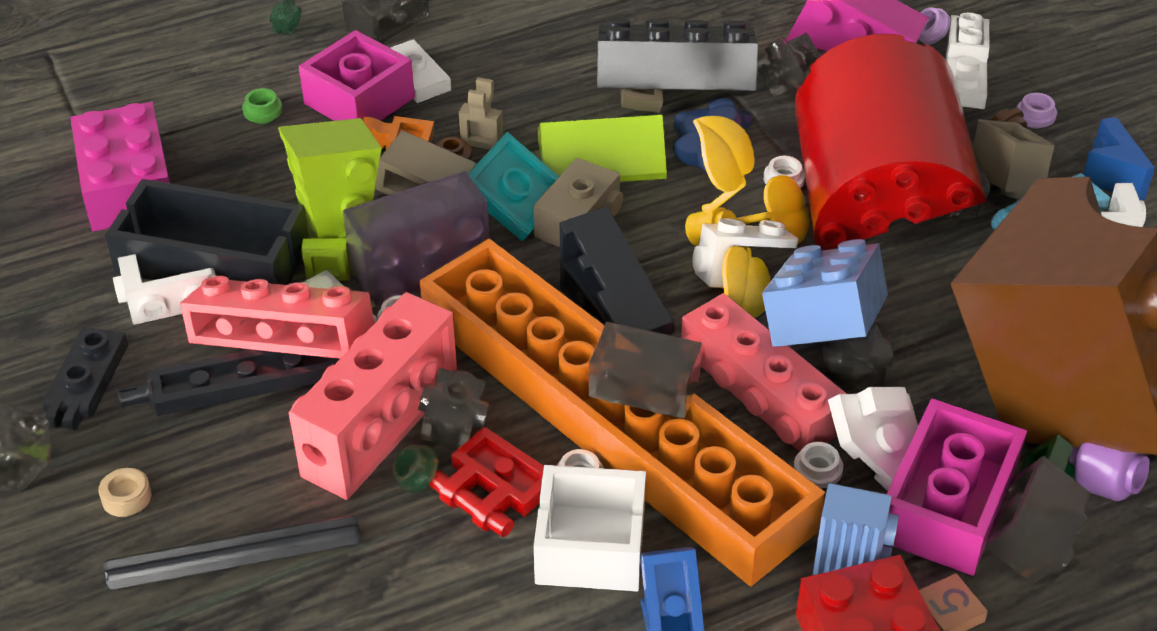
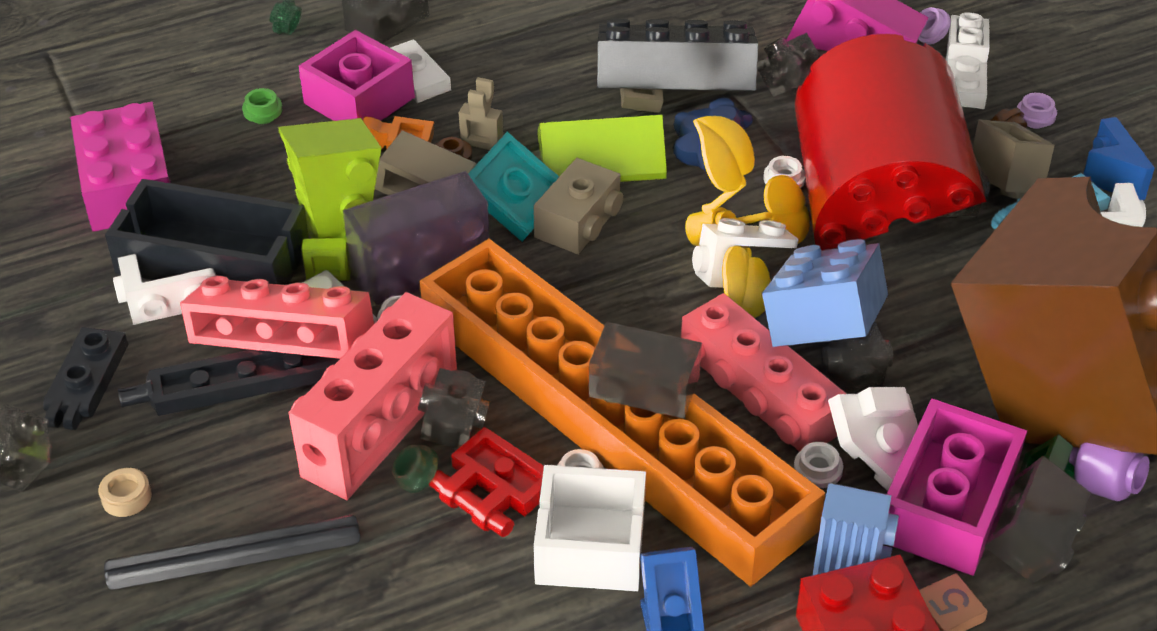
black wedge [559,206,675,361] -> none

